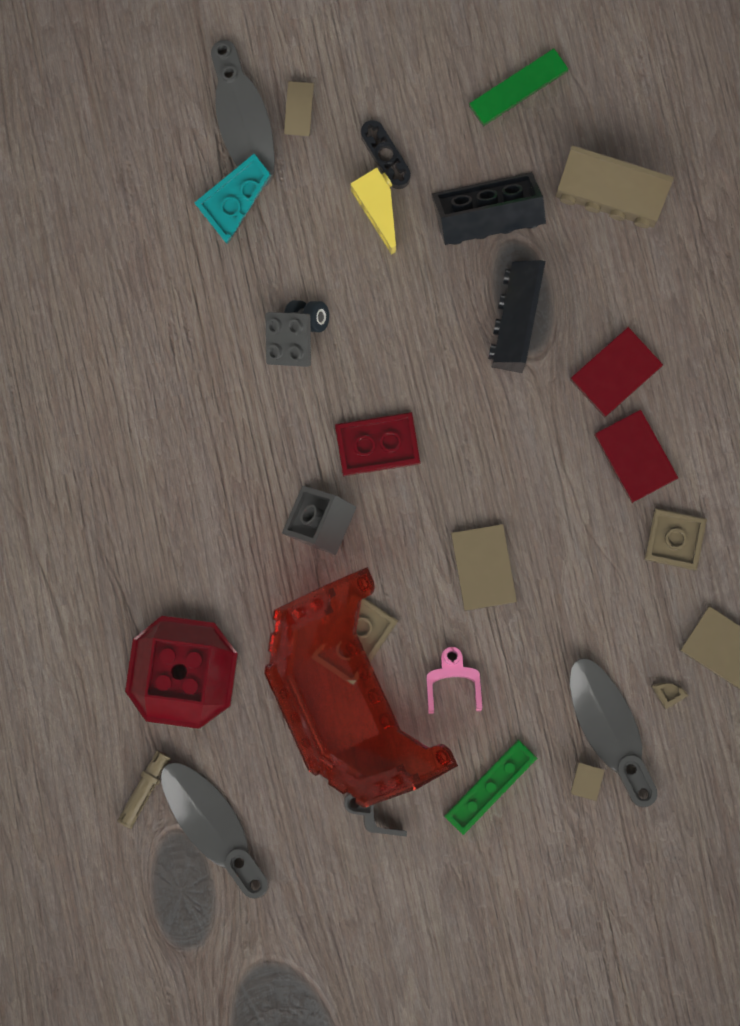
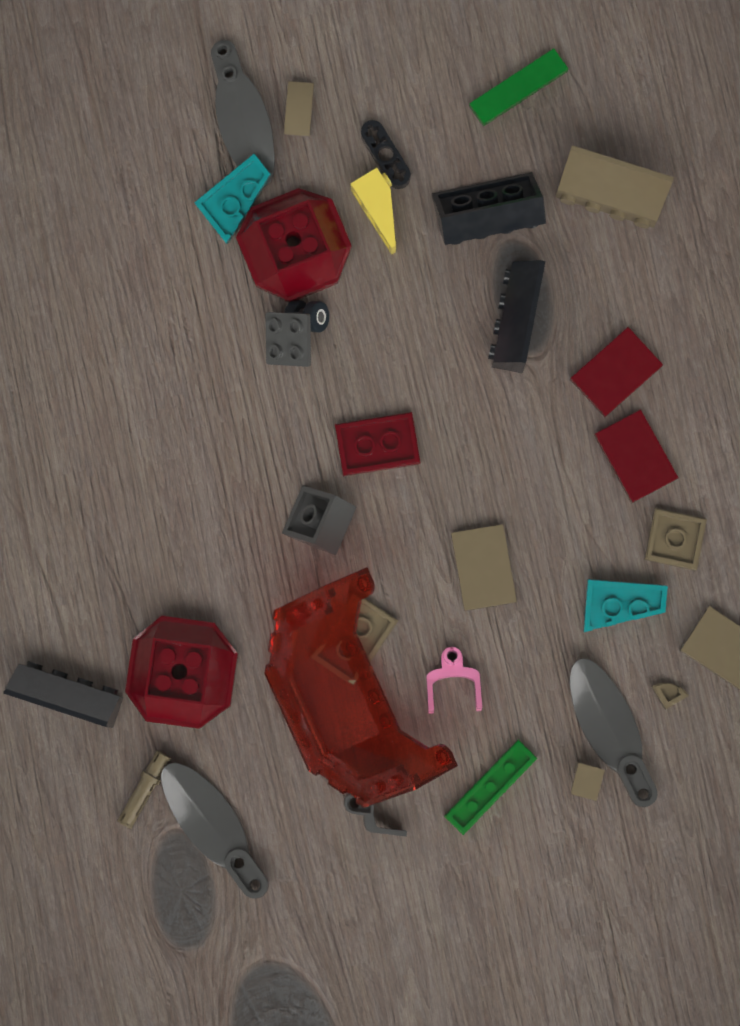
none -> black slope [3,661,123,728]
none -> dark red piece [236,188,352,302]
none -> teal wing [583,579,668,632]

